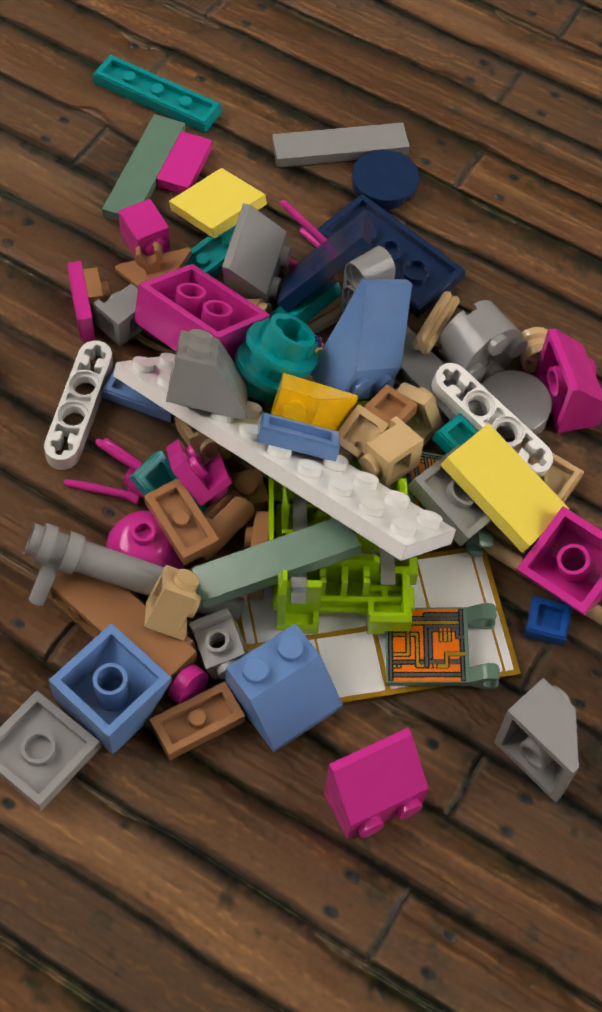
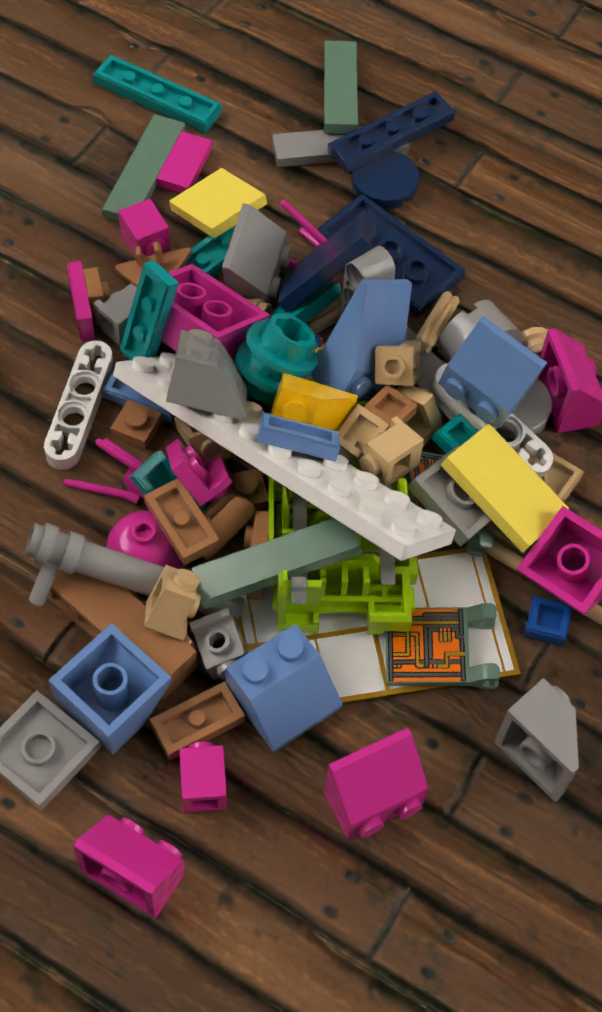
dark pink tile [169,664,209,704] -> none
none -> dark pink slope [73,814,185,919]
none -> medium nougat plate [110,400,162,450]
none -> teal tile [119,260,179,360]
none -> dark pink brick [179,742,227,813]
none -> sand green tile [324,40,358,134]
none -> dark blue tile [327,91,456,173]
none -> tan bracket [375,340,421,386]
none -> medium blue slope [438,316,547,429]

